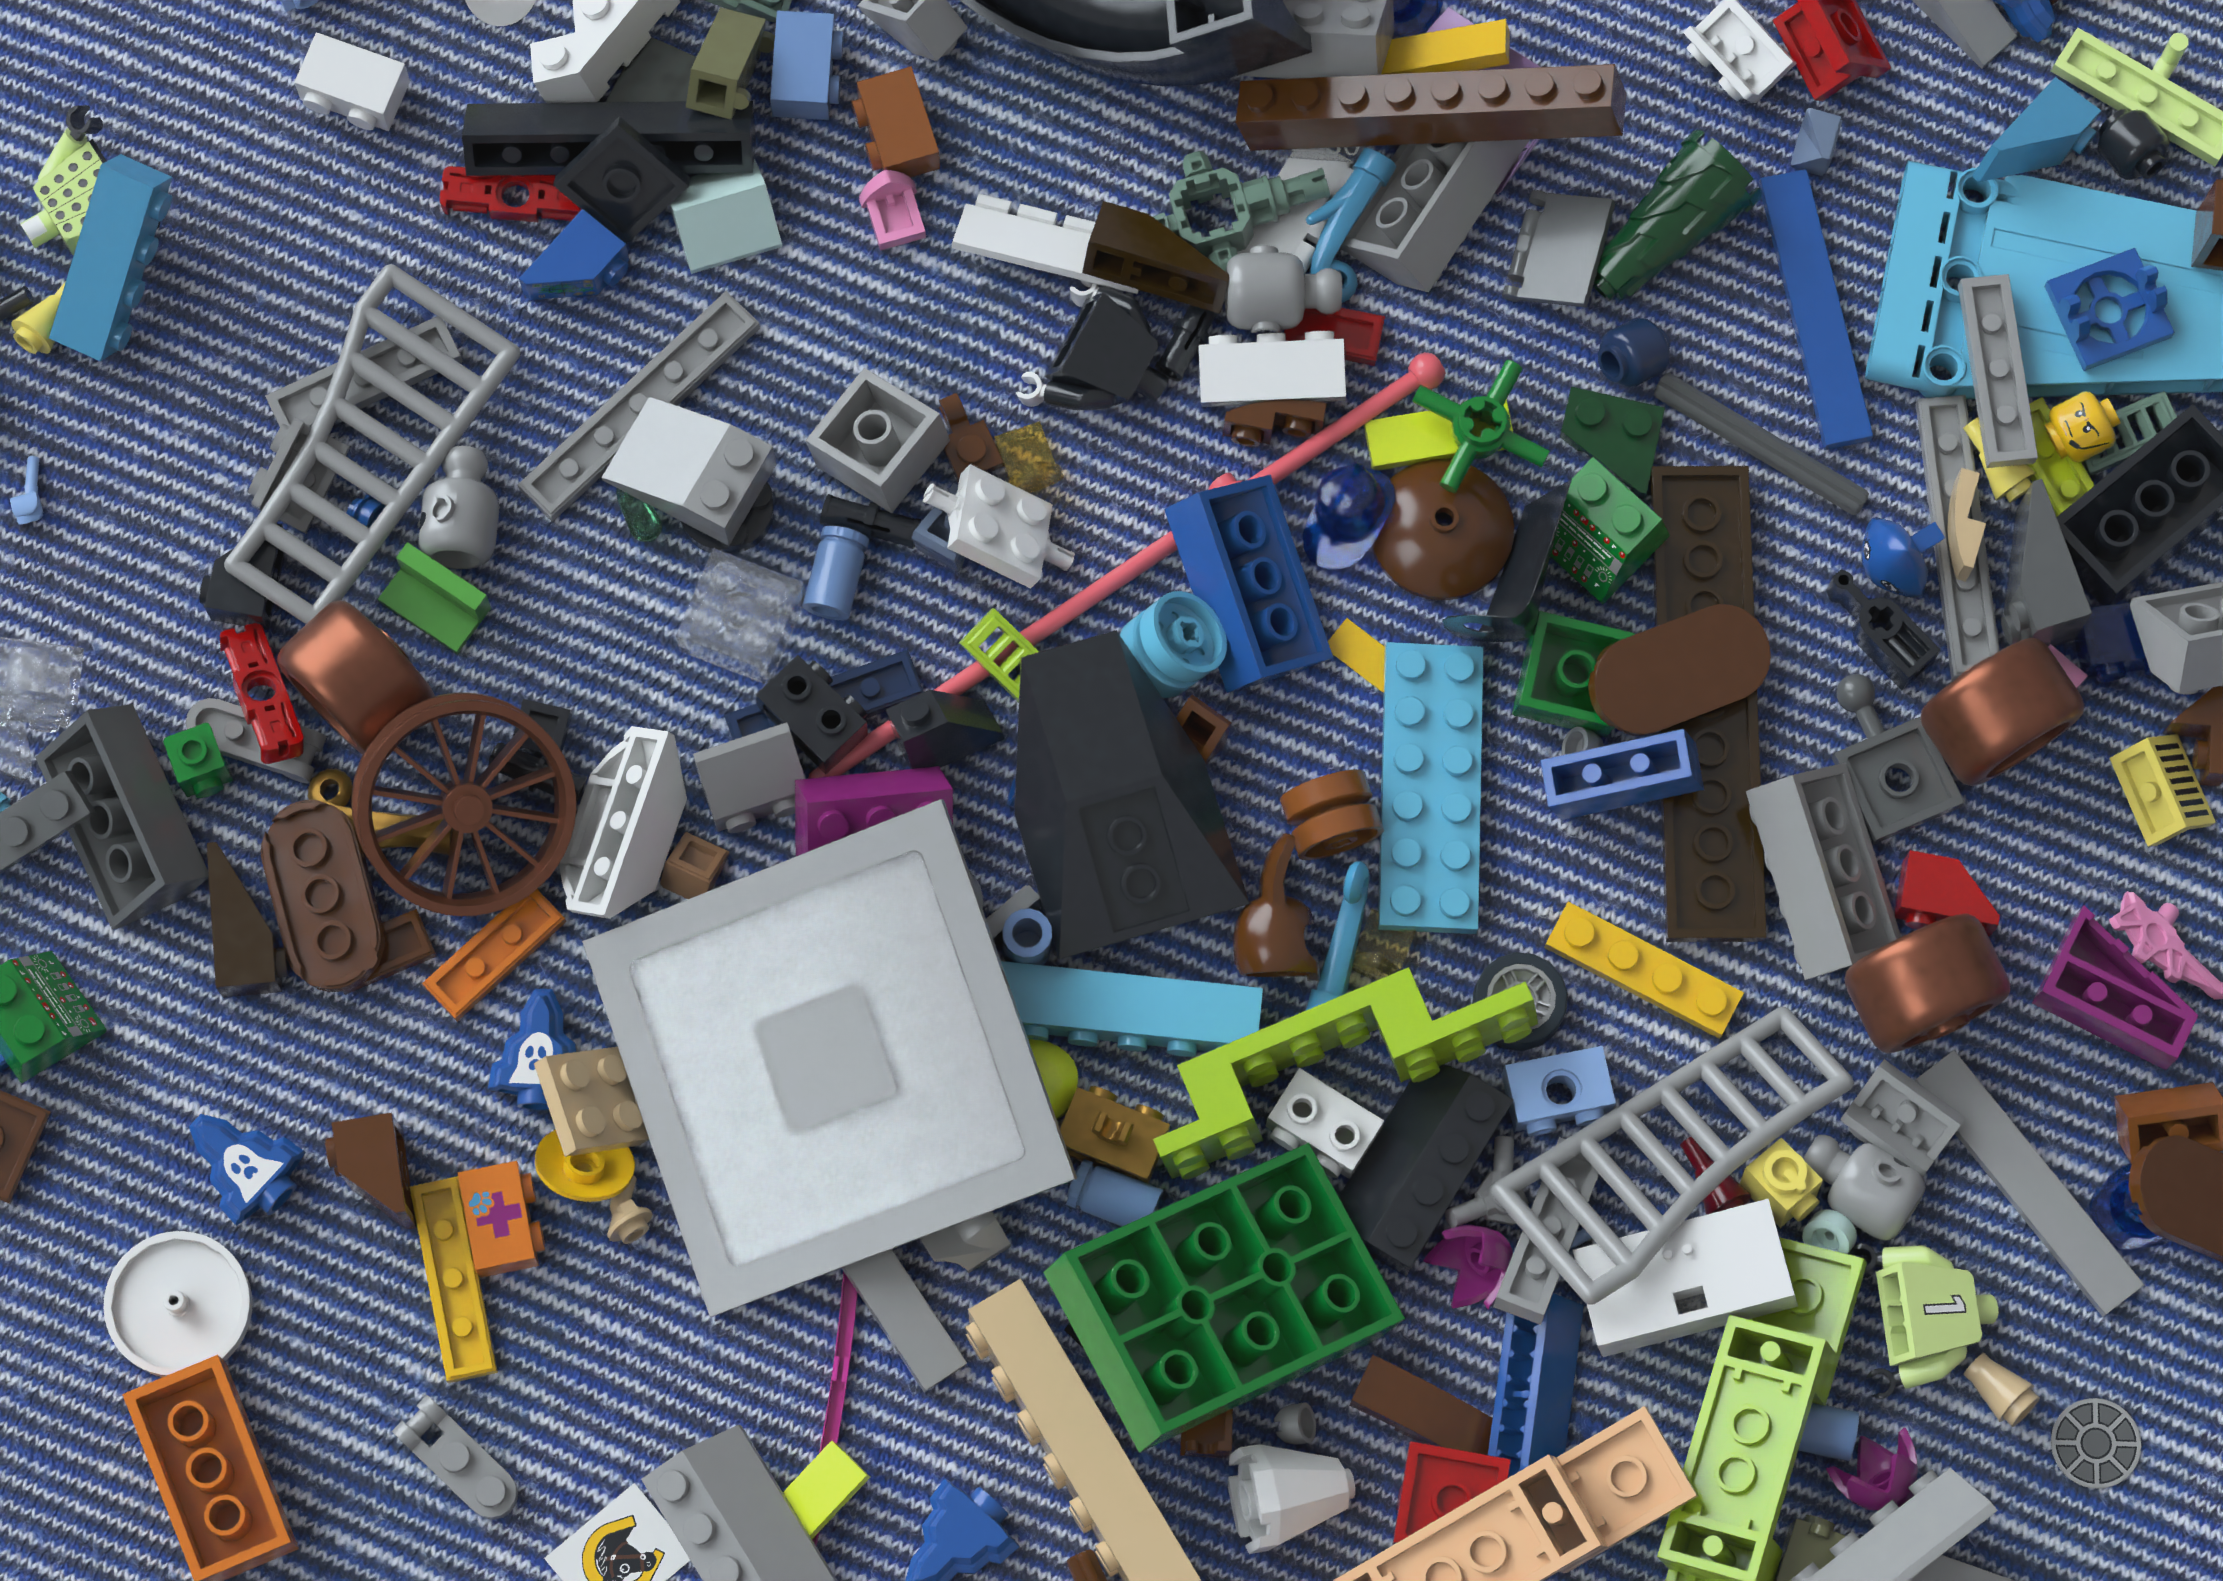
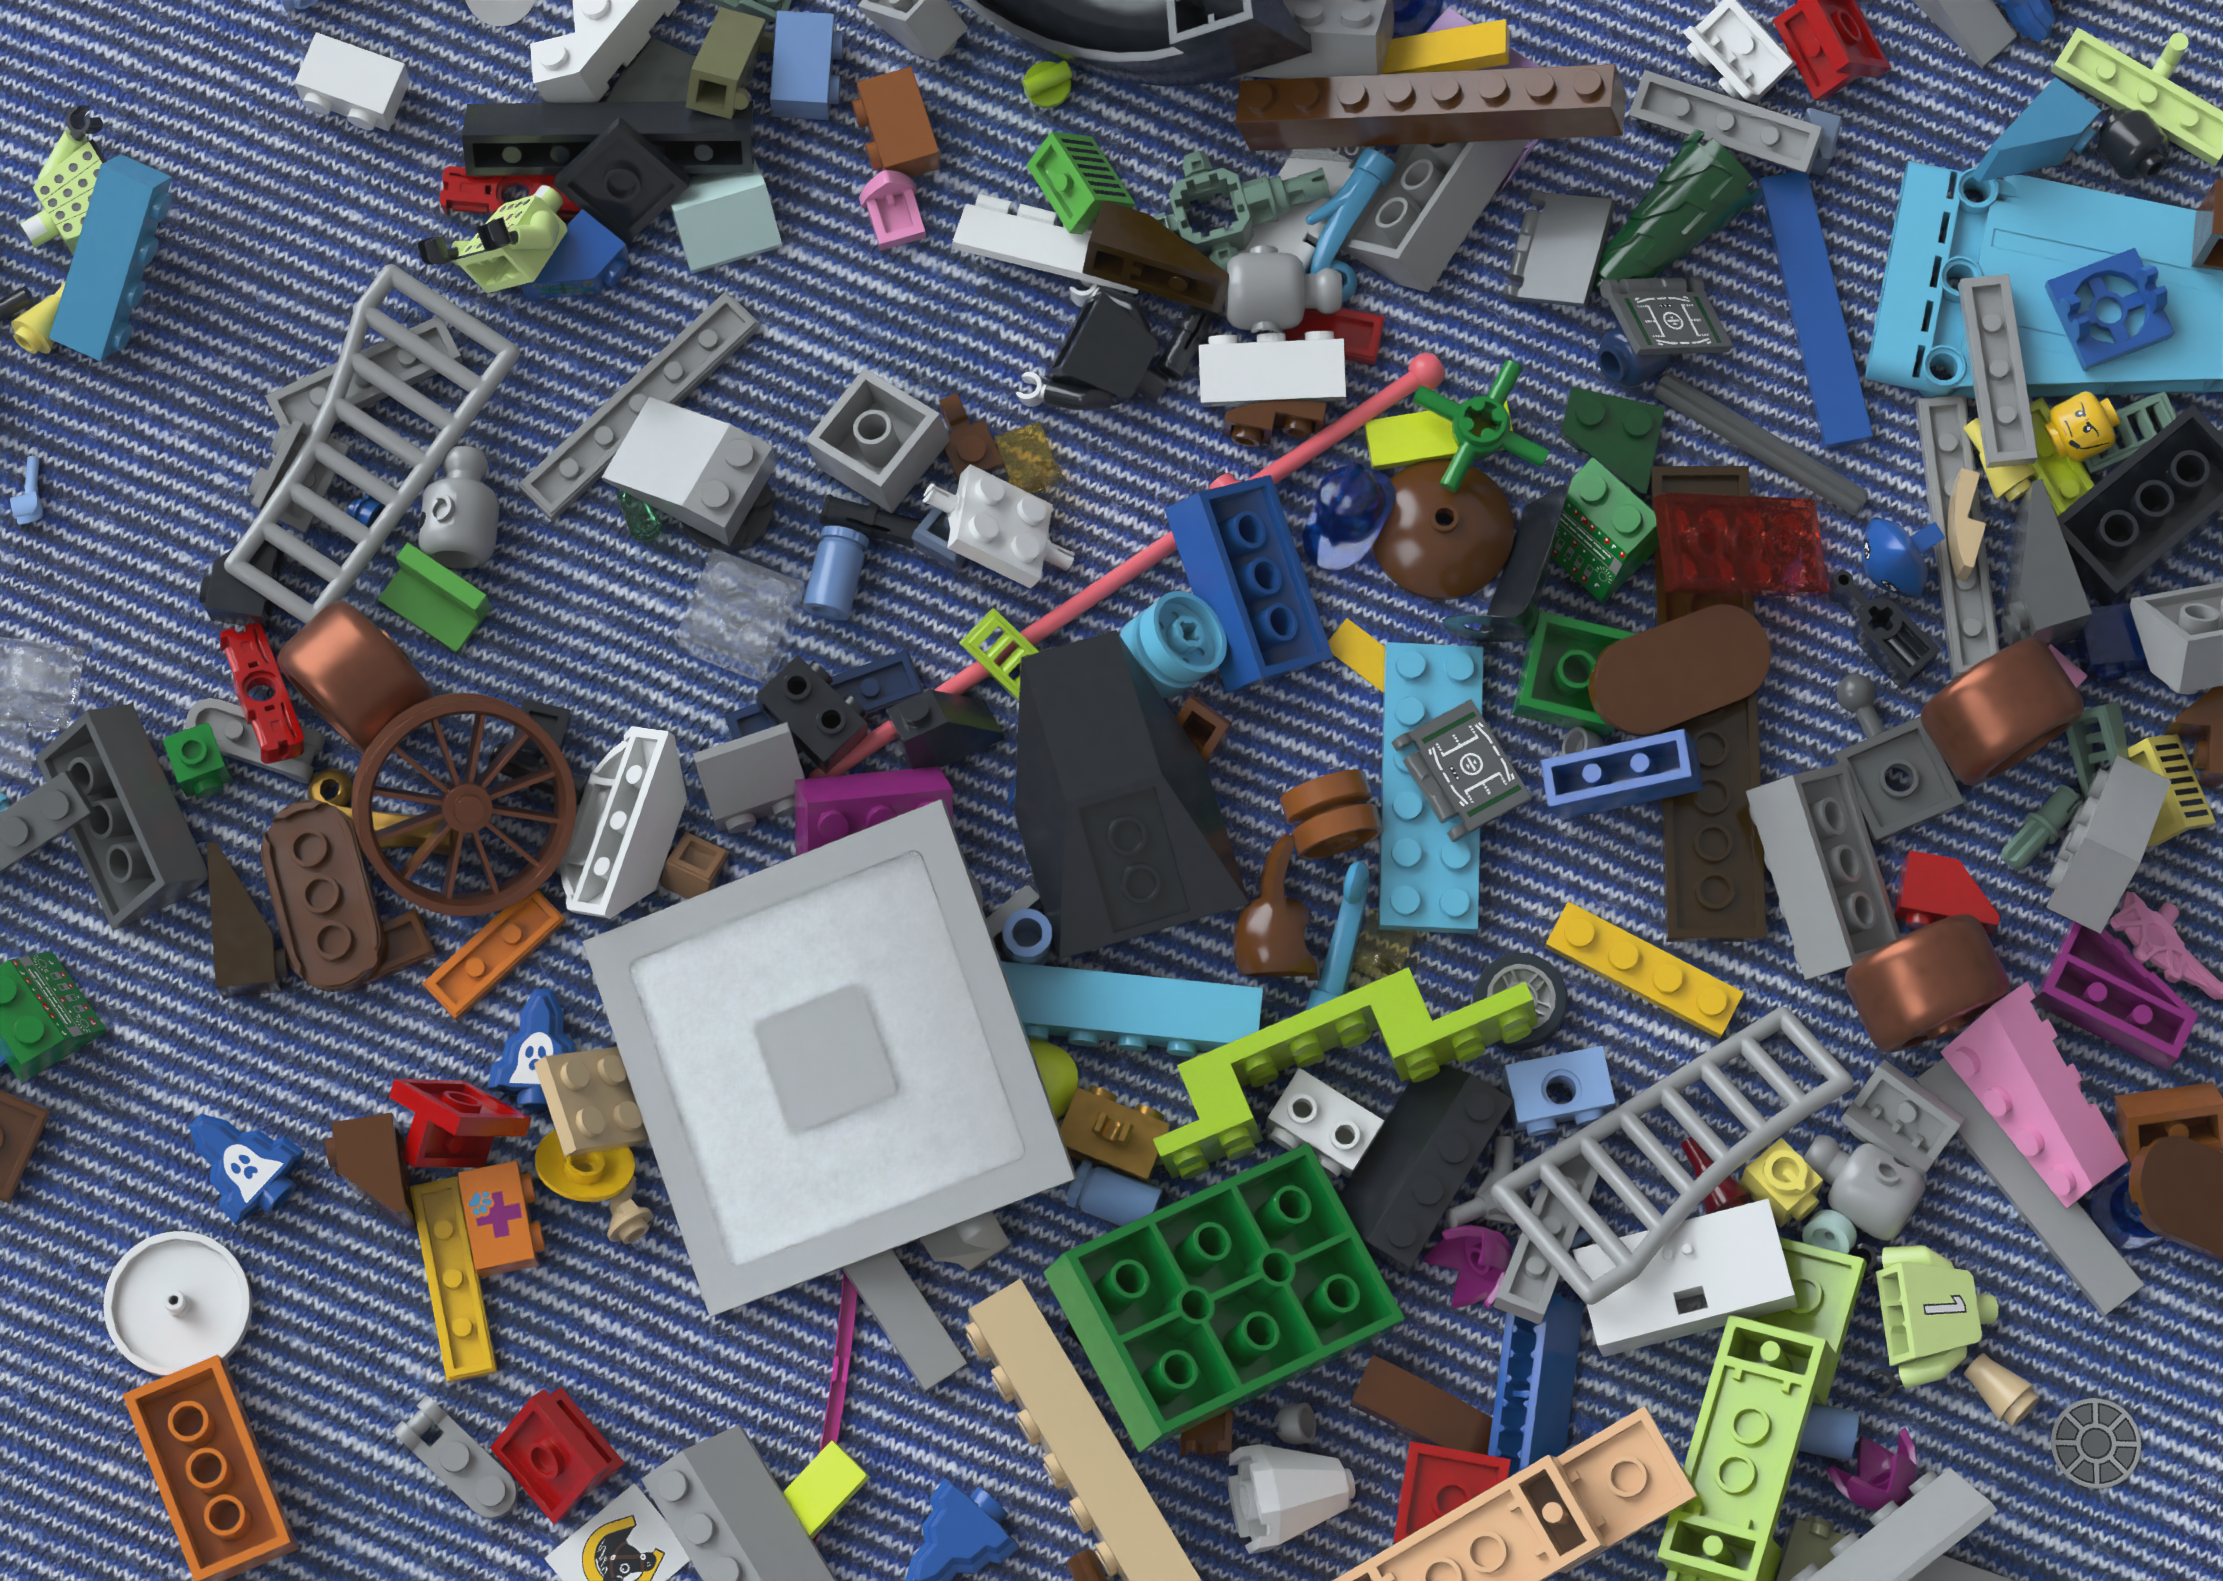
none -> red bracket [389,1079,531,1168]
none -> yellowish green torso [417,185,567,293]
none -> red bracket [490,1387,626,1524]
none -> lime plate [1022,60,1073,108]
none -> bright green panel [1026,131,1135,235]
none -> dark grey piece [1392,699,1532,842]
none -> dark grey piece [1600,277,1733,355]
none -> light grey plate [1629,70,1825,175]
none -> clear red plate [1653,492,1829,597]
none -> bright pink wedge [1940,981,2128,1209]
none -> sand green axle [2001,785,2084,871]
none -> light grey brick [2046,755,2171,934]
none -> sand green slope [2066,701,2129,803]

